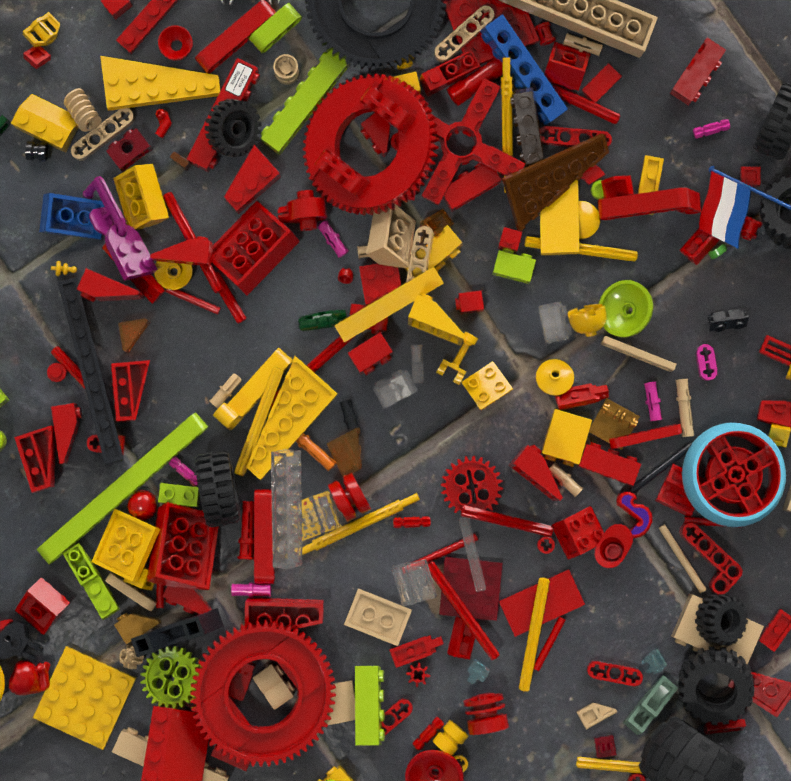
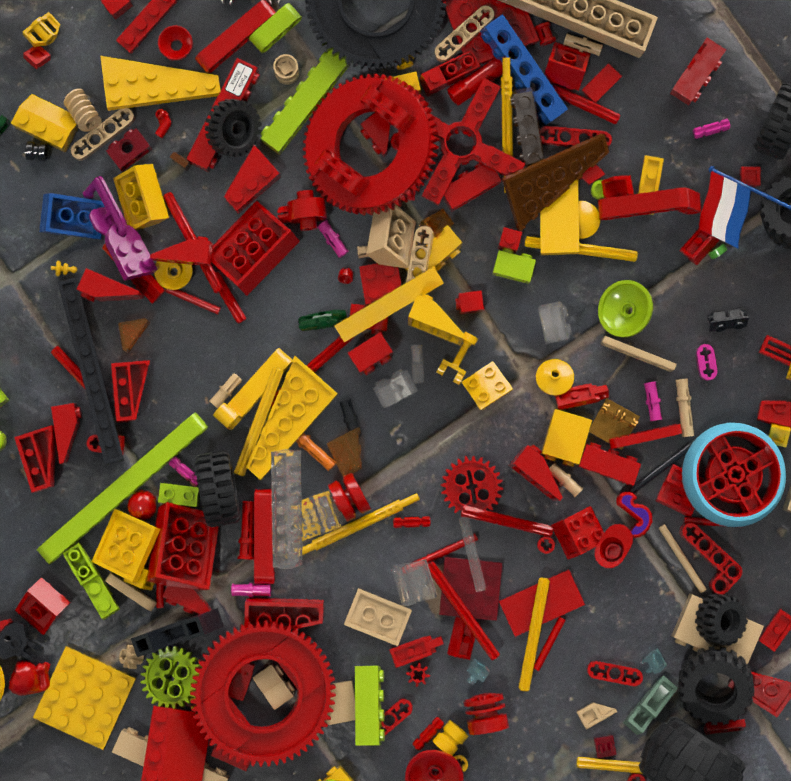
red plate [47,363,67,382] -> none
pearl gold slope [114,612,162,644] -> none
yellow cylinder [567,304,607,337] -> none
red brick [740,216,763,241] -> none

